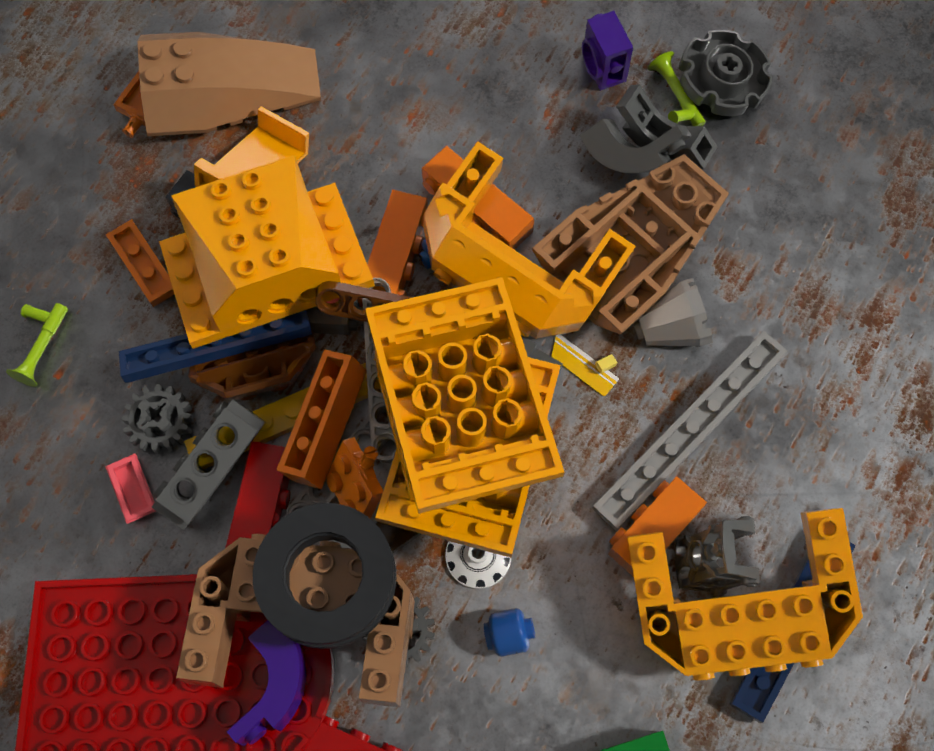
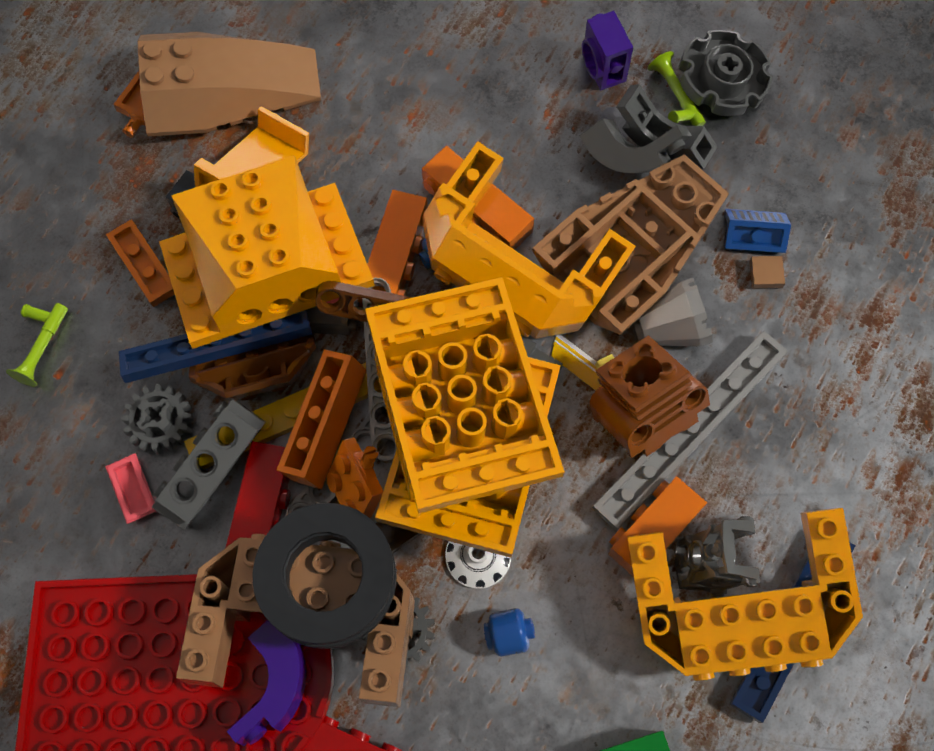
none -> dark orange piece [590,335,710,458]
none -> blue panel [724,209,791,253]
none -> medium nougat tile [749,256,785,289]

